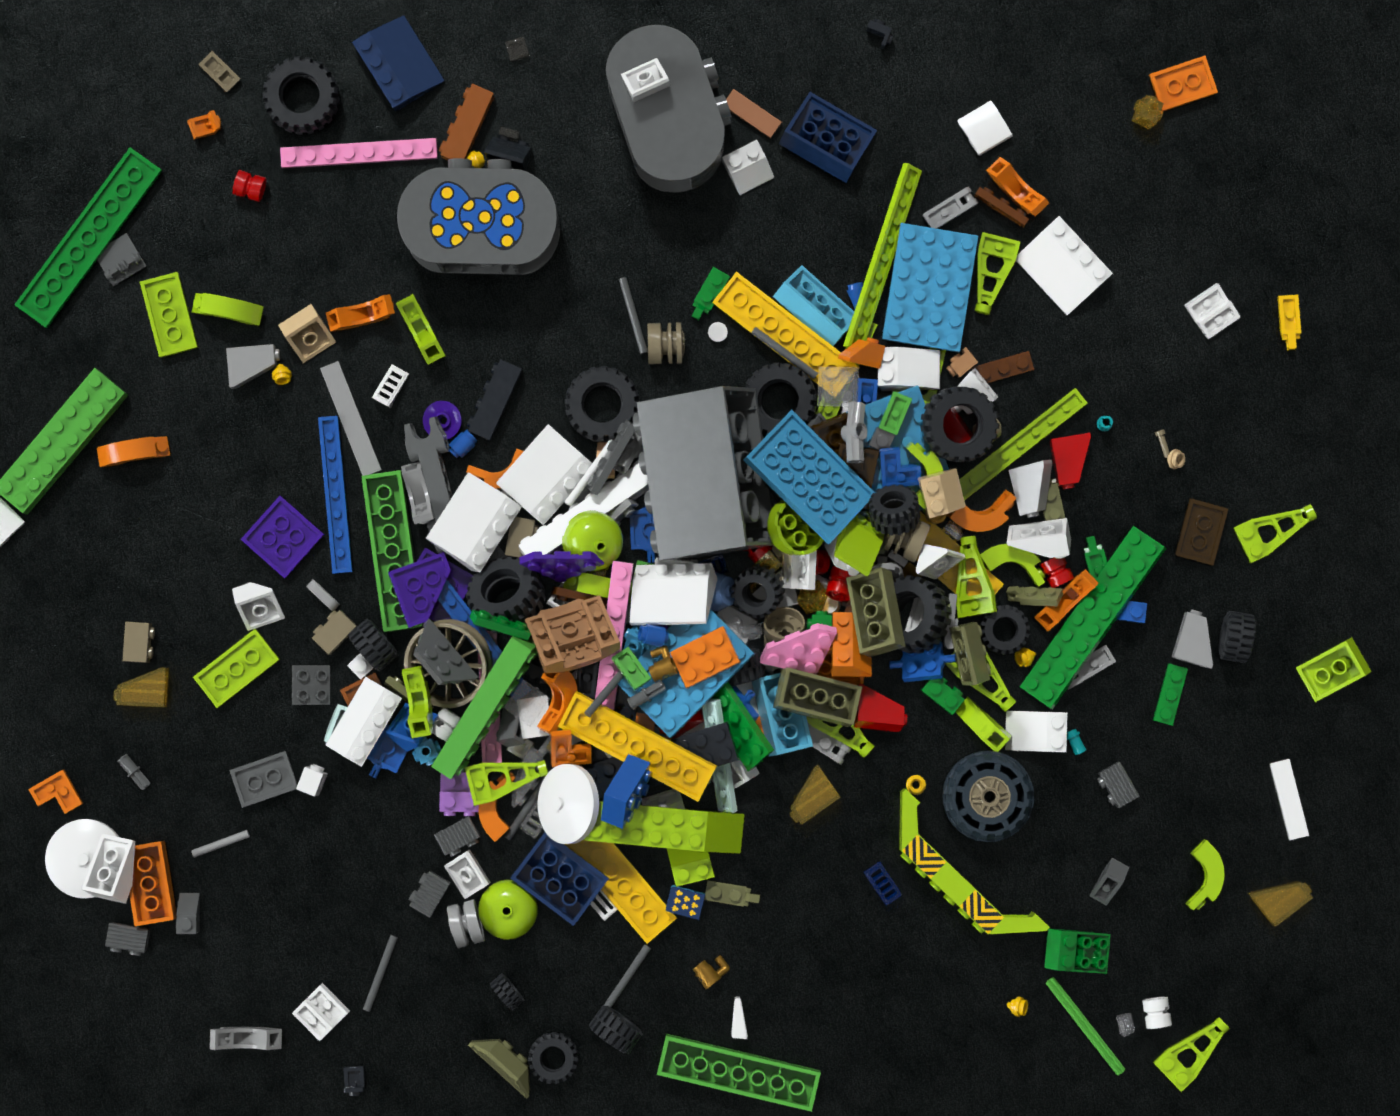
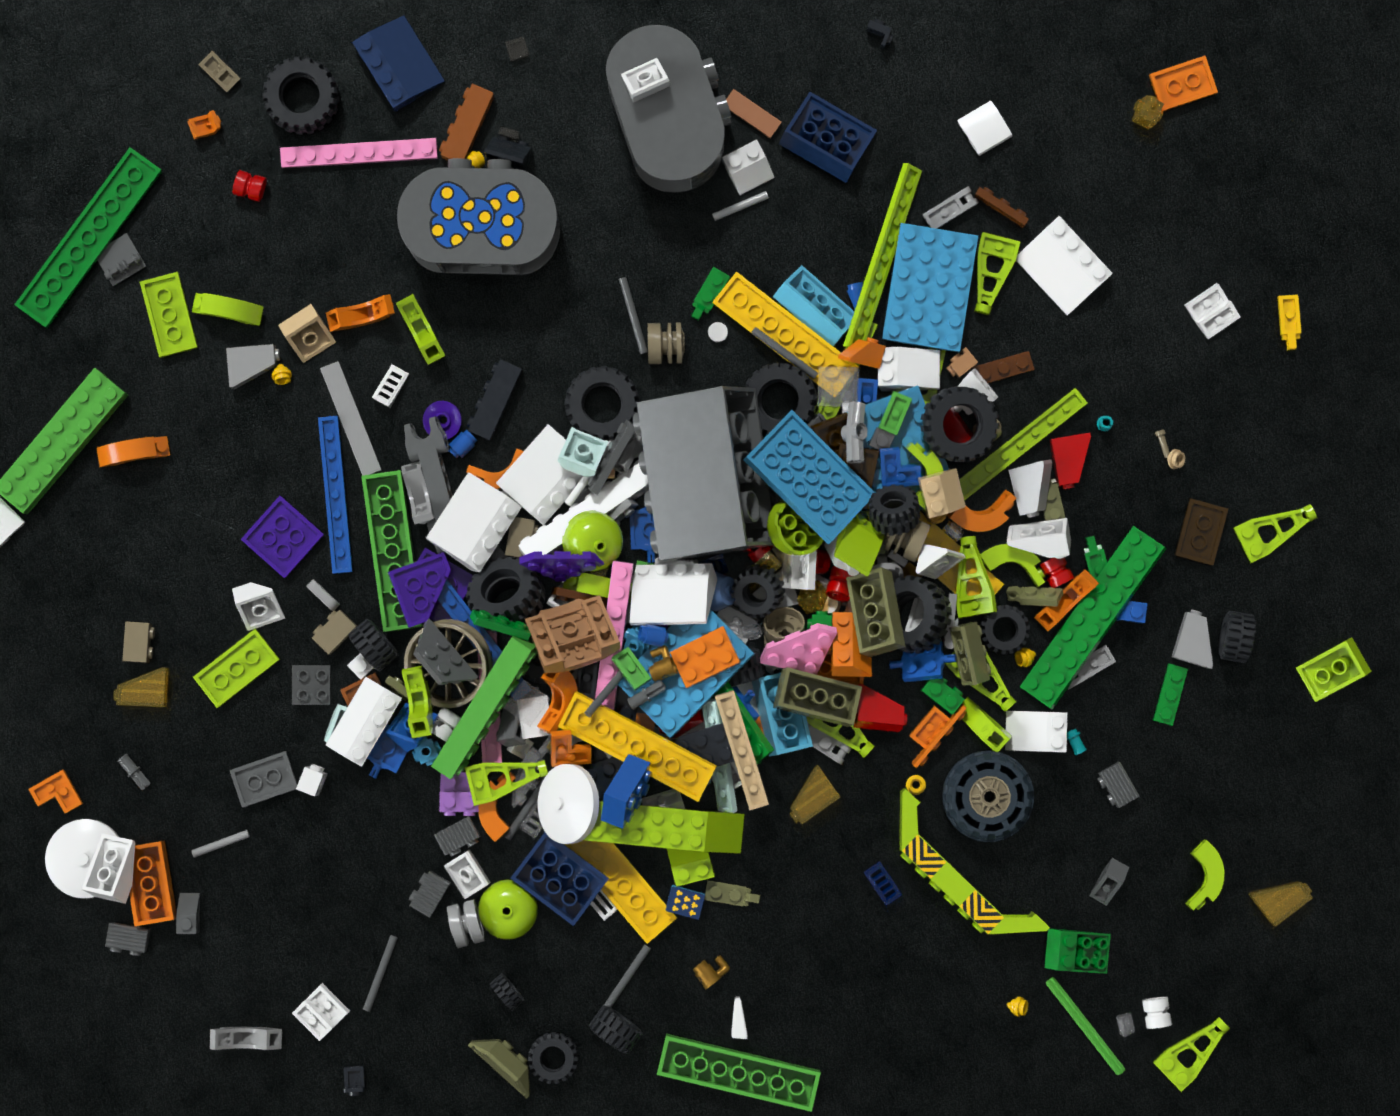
orange arch [986,157,1049,216] -> none
white tile [1269,759,1309,840] -> none
none -> light aqua slope [558,427,609,477]
none -> light grey bar [712,191,769,221]
none -> tan plate [715,690,769,810]
none -> orange bracket [909,703,967,768]

